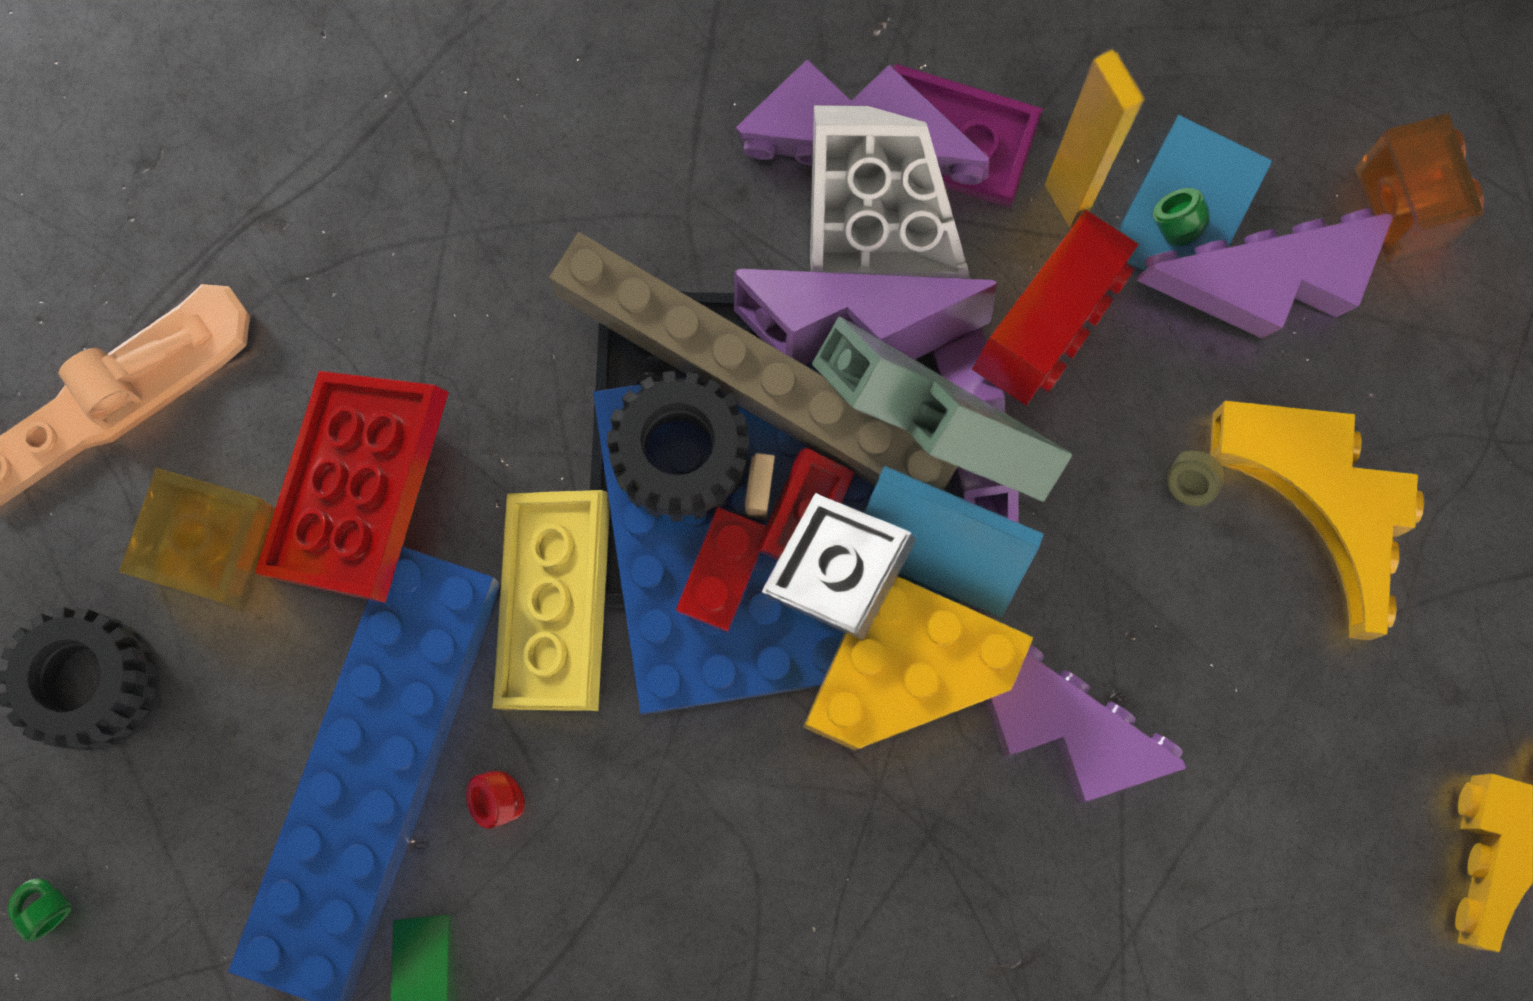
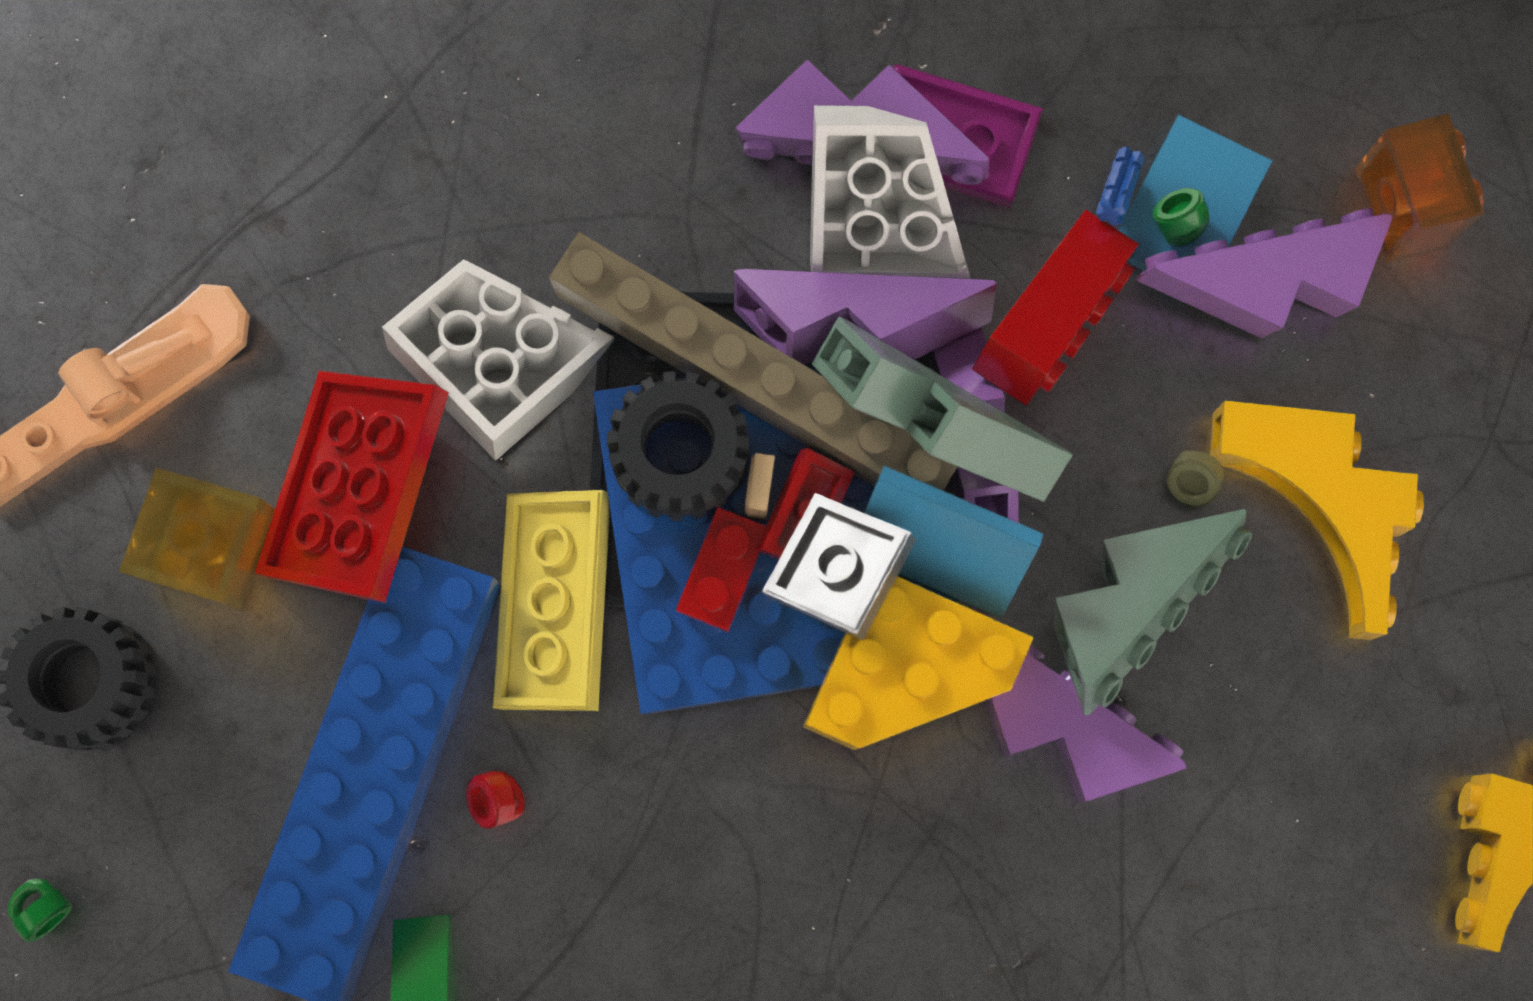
yellow tile [1044,50,1143,228] -> none
none -> white wedge [382,259,614,461]
none -> sand green slope [1054,509,1252,716]
none -> blue axle [1096,146,1145,226]

